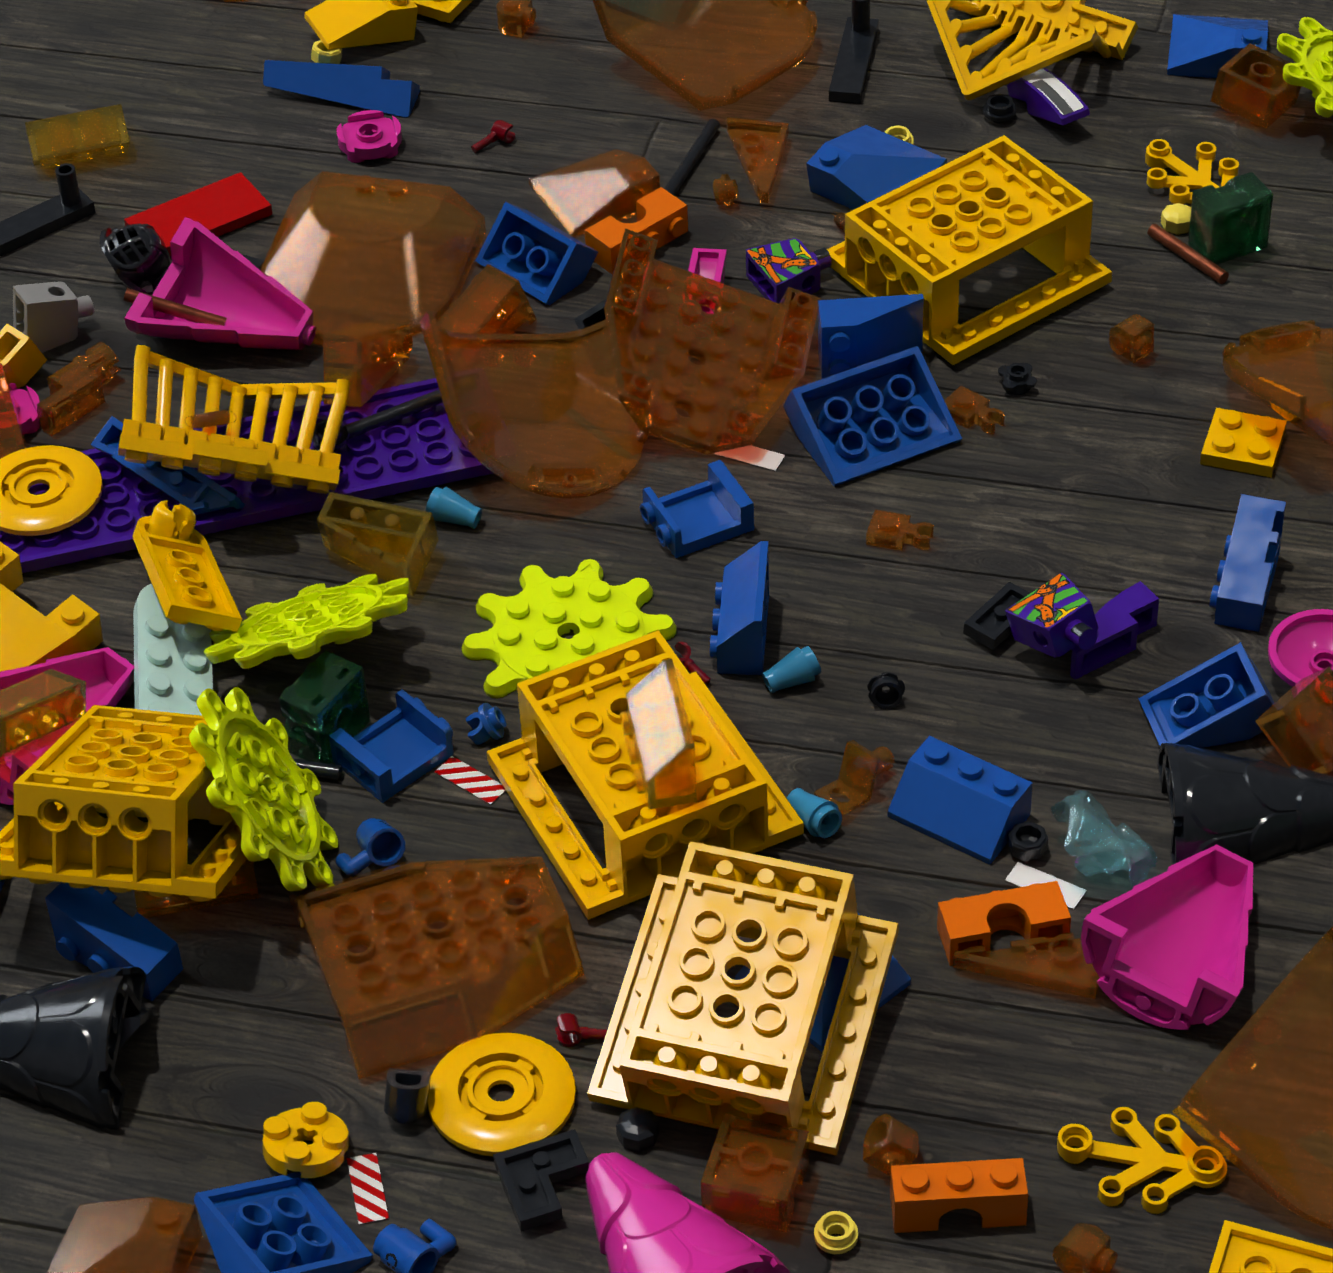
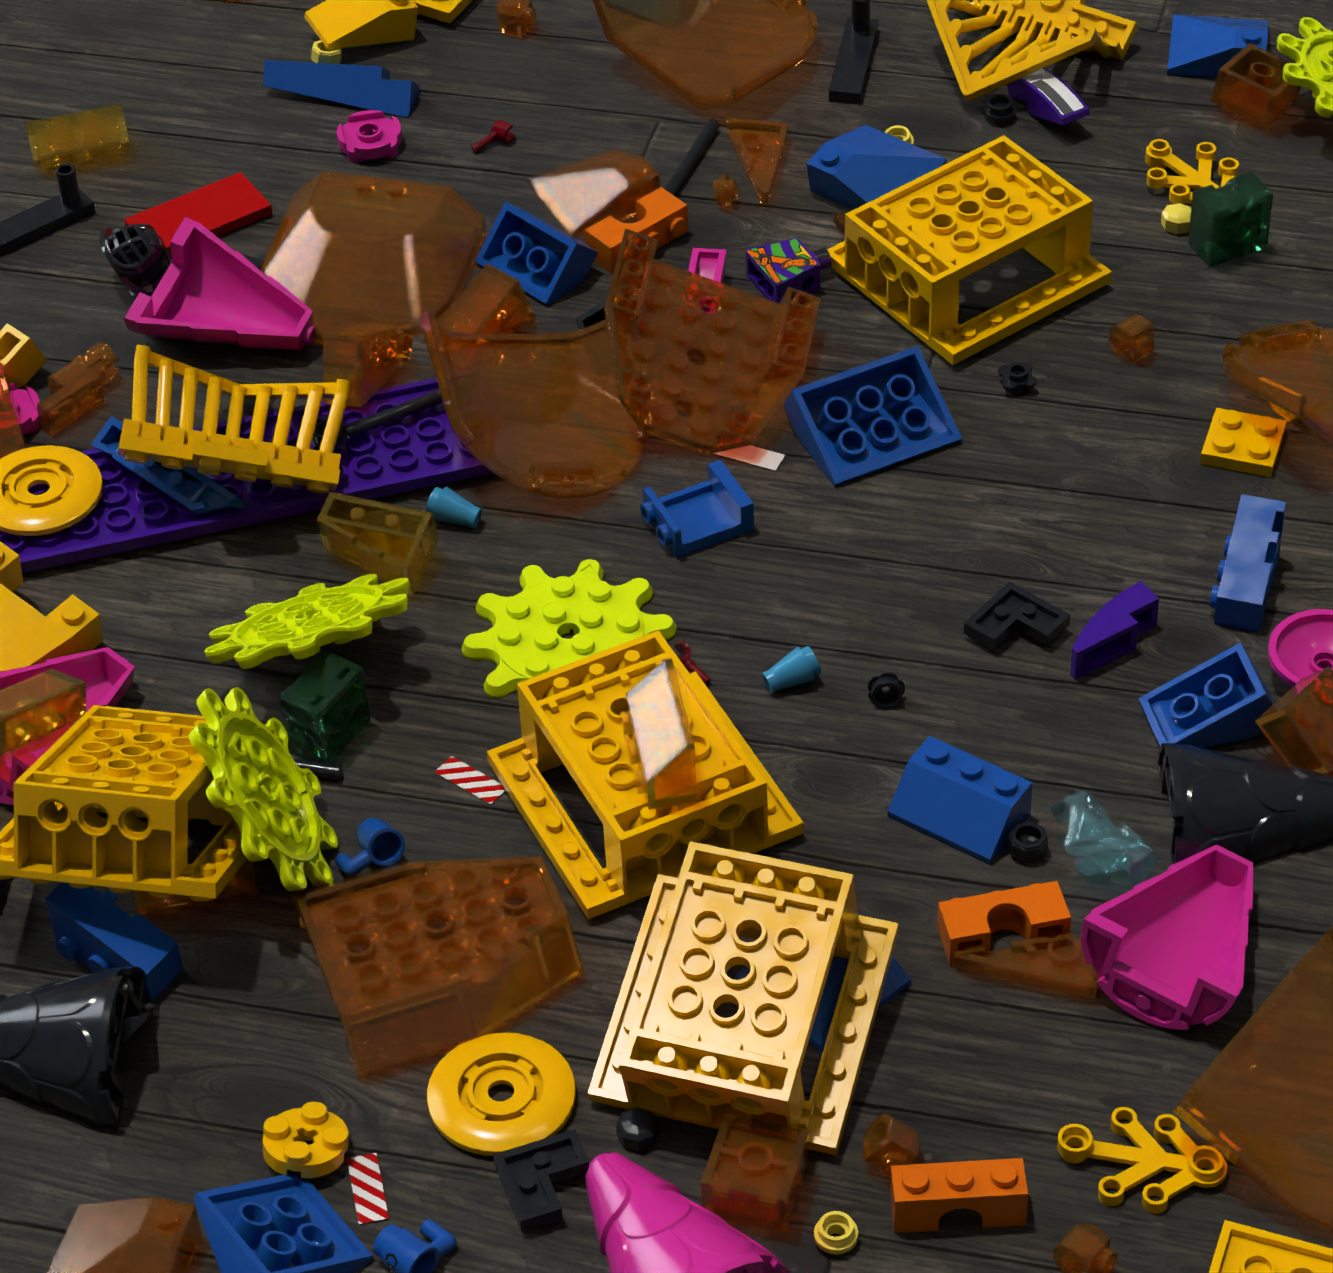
light grey torso [13,281,94,353] -> none
copper bar [123,288,227,326] -> none
yellow plate [132,500,242,632] -> none
light aqua plate [133,584,213,716] -> none
clear orange piece [185,410,236,428] -> none
blue panel [329,689,454,803] -> none
black plate [384,1068,431,1124] -> none
blue plate [466,703,506,745] -> none
dark red hand [555,1013,607,1047] -> none
blue slope [710,541,770,675] -> none
dark azure cone [787,788,842,838] -> none
clear orange bracket [814,740,894,815] -> none
blue slope [818,294,924,379] -> none
clear orange plate [866,510,934,551] -> none
clear orange plate [944,386,1005,435] -> none
dark purple torso [1005,573,1099,658] -> none
white sticker [1005,862,1087,909] -> none
copper bar [1147,224,1229,284] -> none

